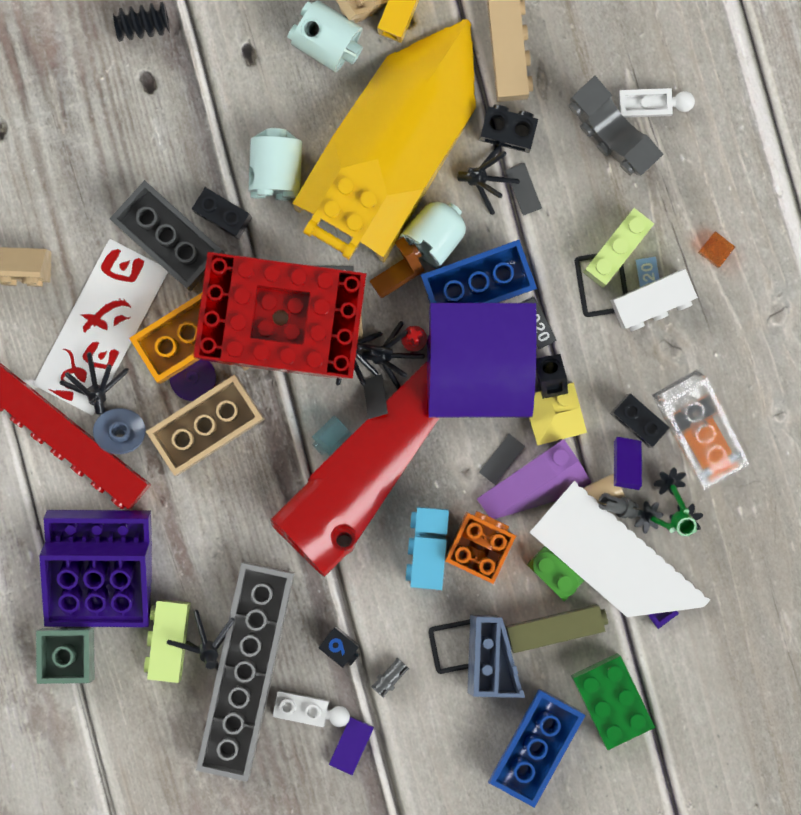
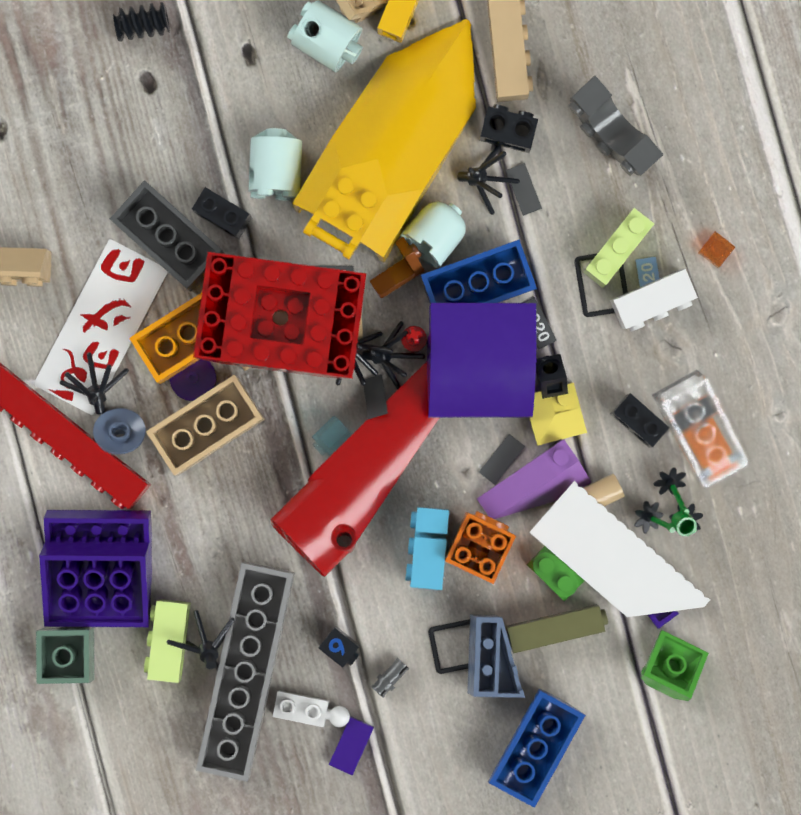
green brick [571,653,655,750] -> none
dark grey pin [598,493,639,519] -> none
dark purple tile [614,437,642,490] -> none
white plate [619,88,695,118] -> none
none -> bright green slope [641,630,709,701]

